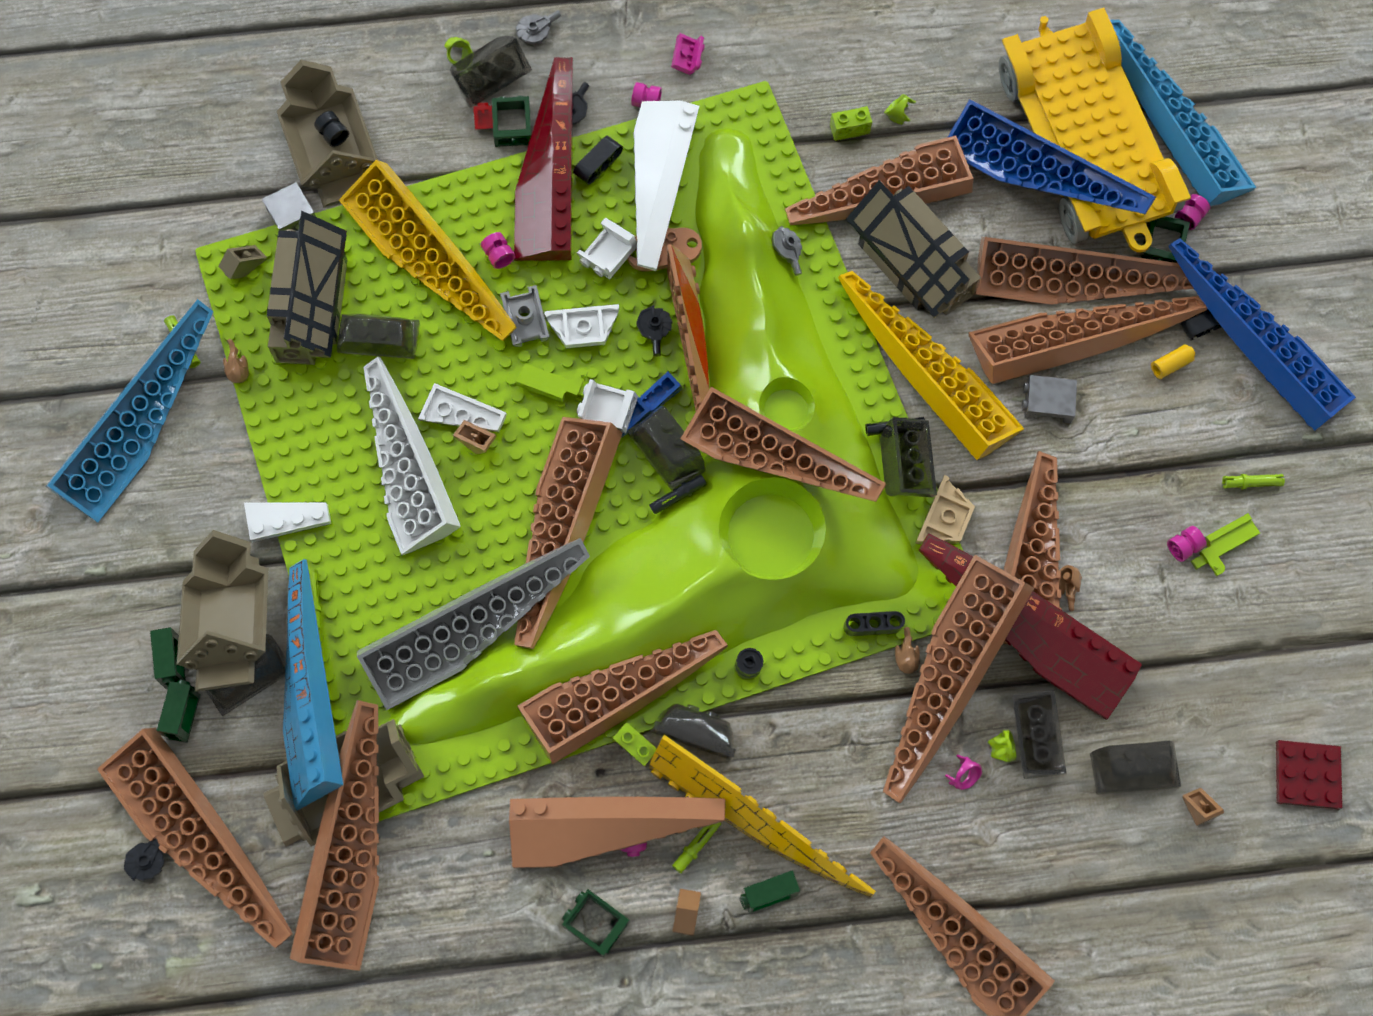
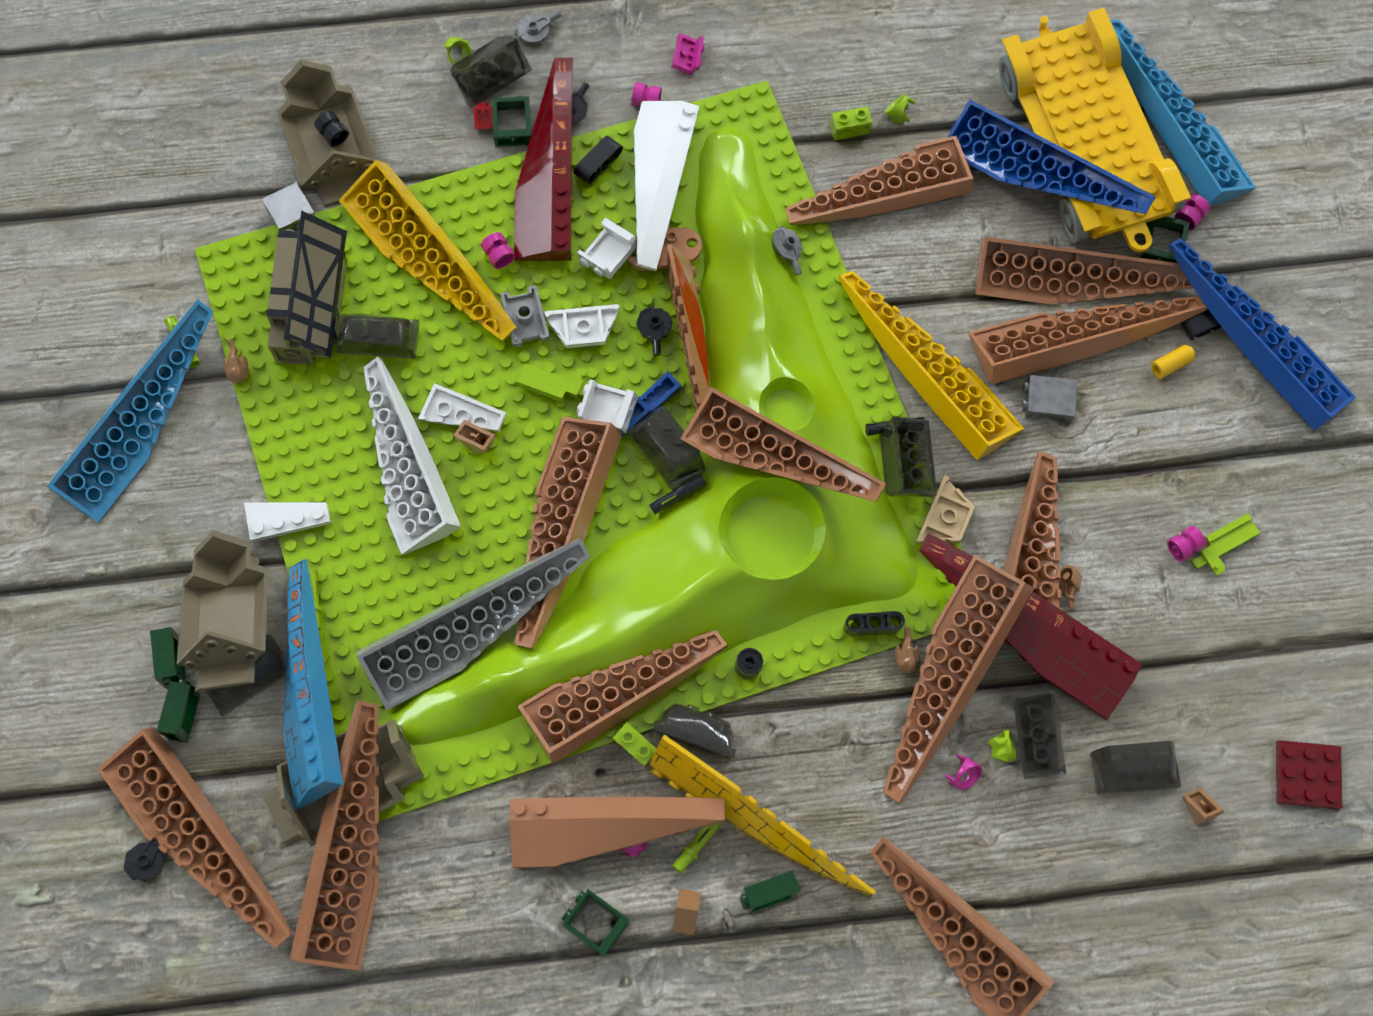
dark tan slope [218,245,267,279] -> none
panel [846,180,981,318] -> none
lime pin [1222,474,1285,489] -> none

